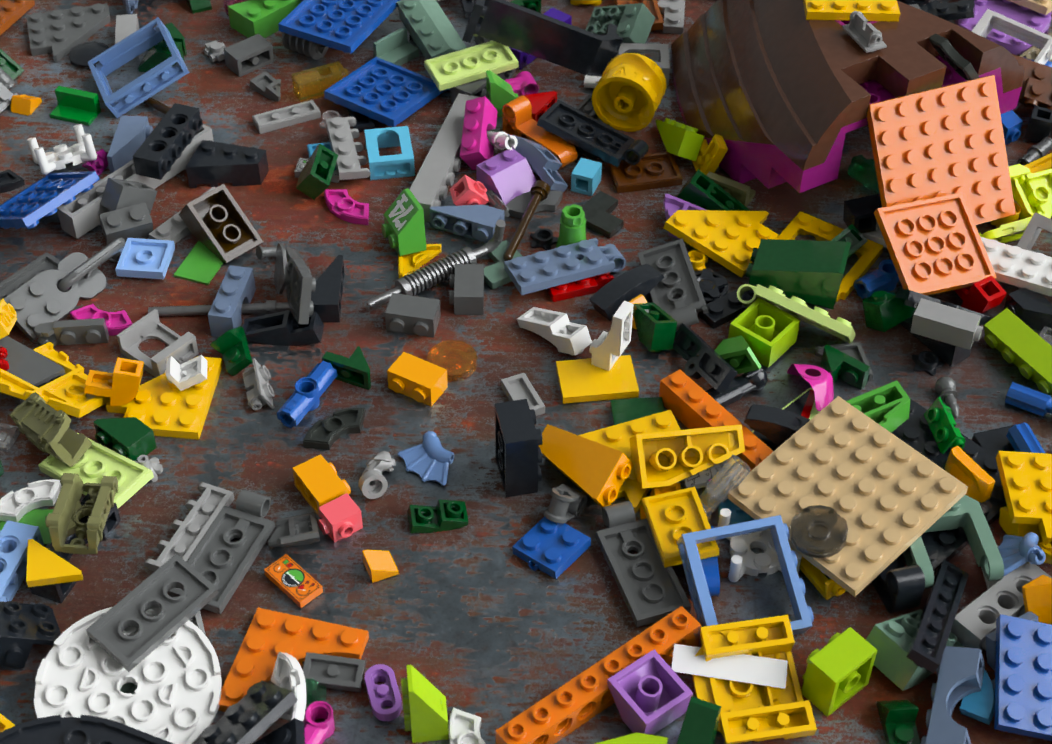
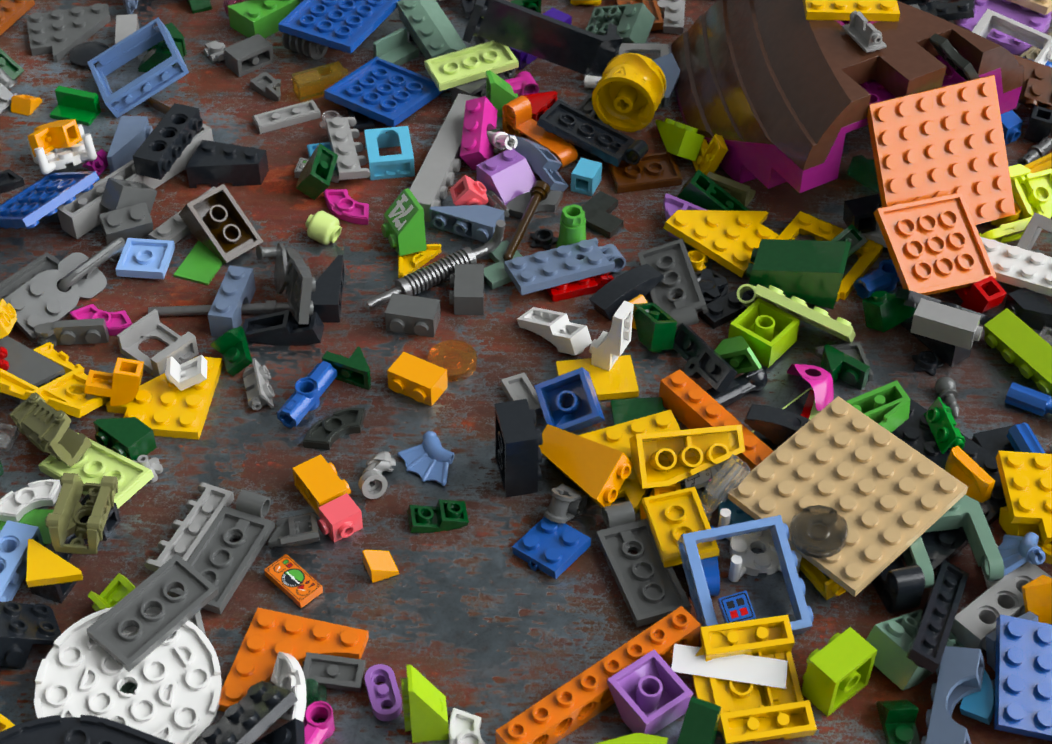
none -> light orange brick [27,119,82,157]
none -> lime bracket [87,573,136,612]
none -> yellowish green head [305,211,342,245]
none -> blue slope [534,367,605,432]
none -> sand blue slope [653,53,680,107]
none -> blue tile [717,591,756,624]

